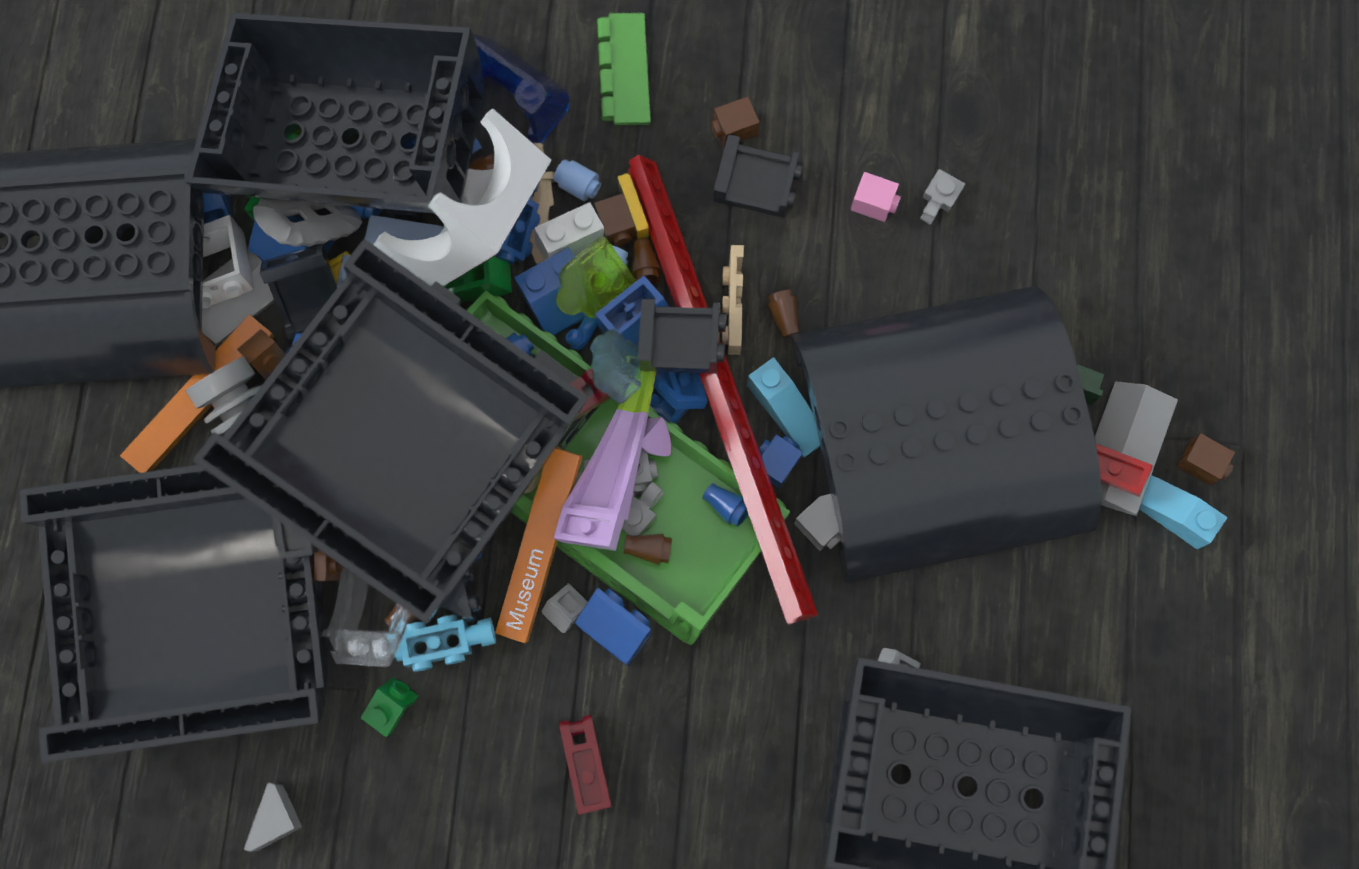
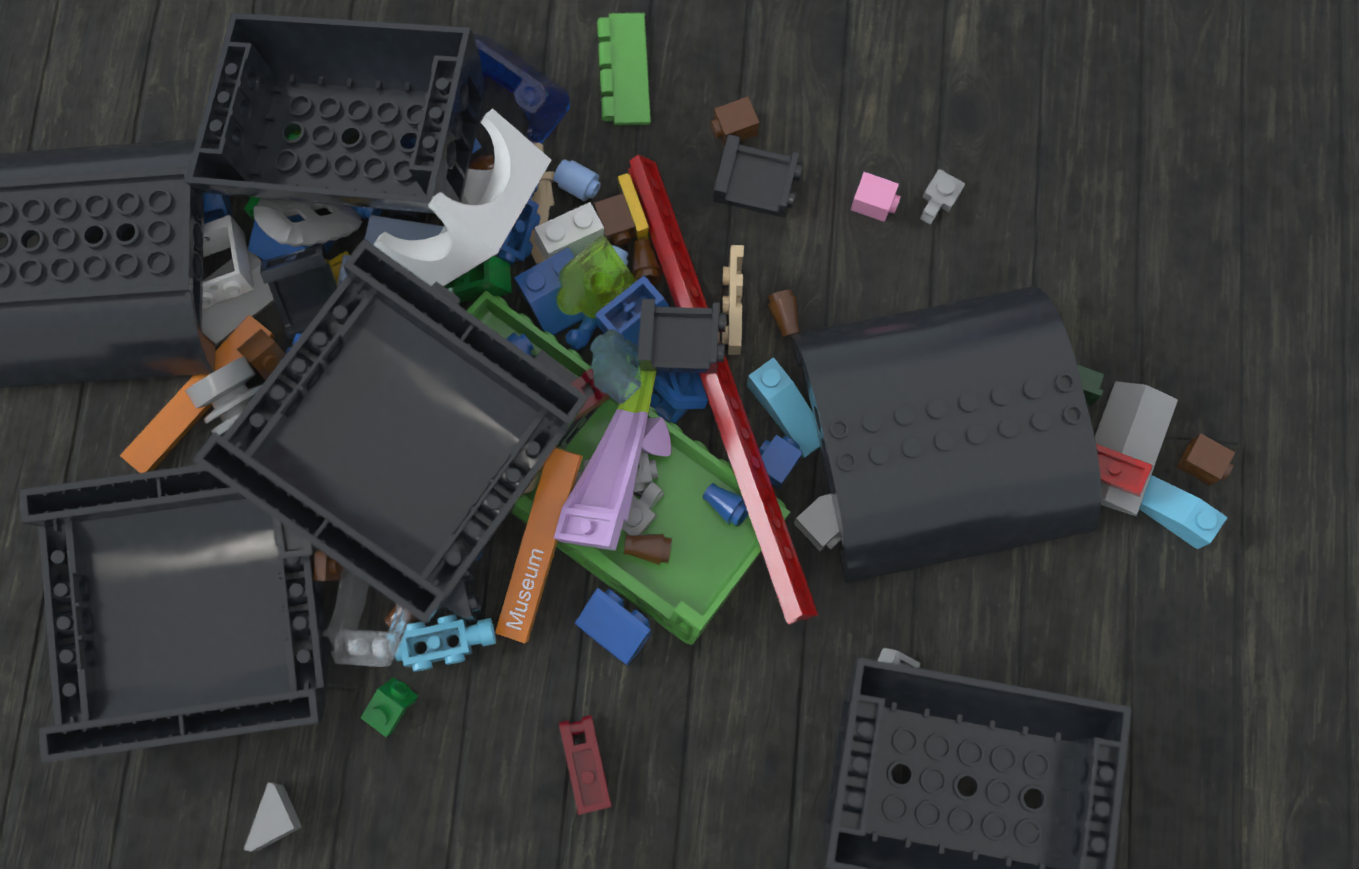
light grey slope [542,583,588,633] -> none

